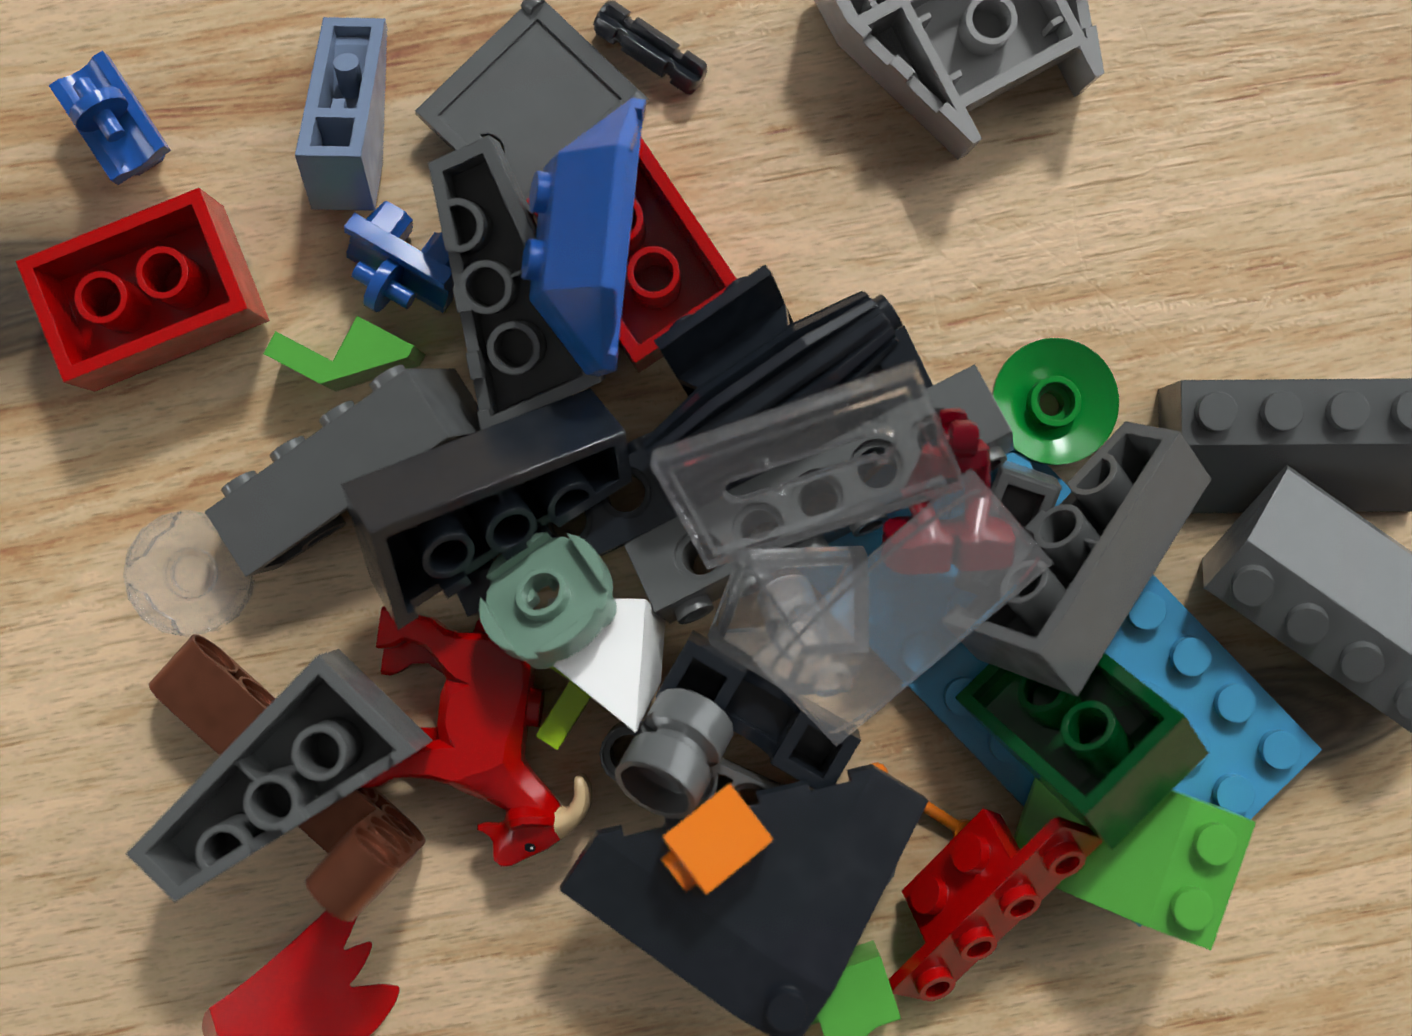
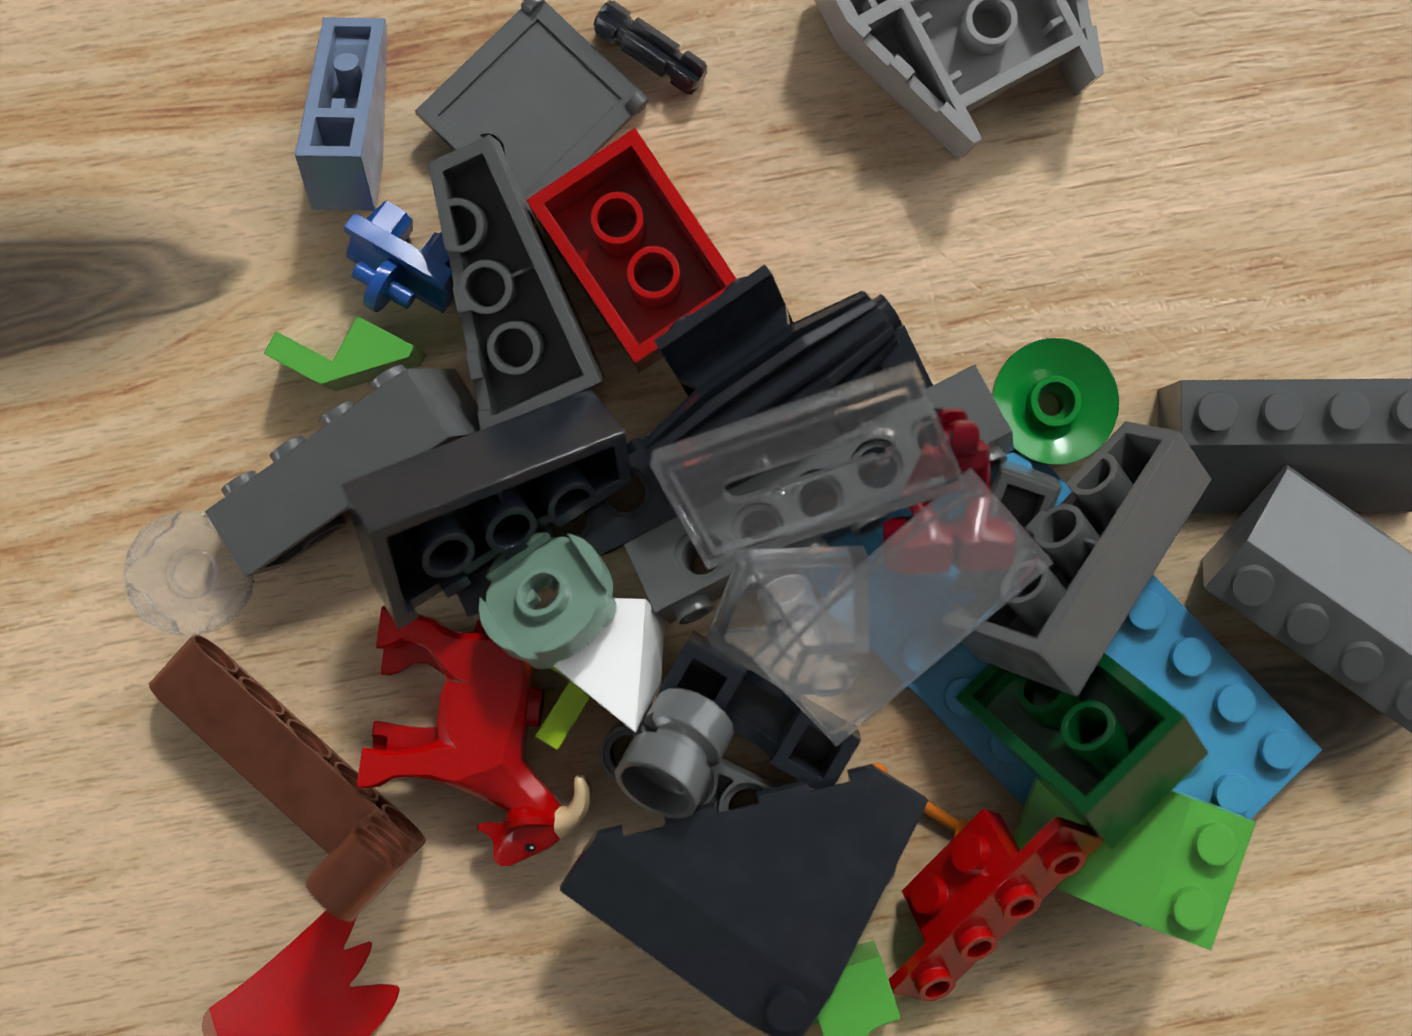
red brick [16,188,270,392] -> none
blue hips [49,51,171,185] -> none
dark grey wedge [126,649,433,902] -> none
blue wedge [522,97,646,377] -> none
orange brick [661,783,774,895] -> none

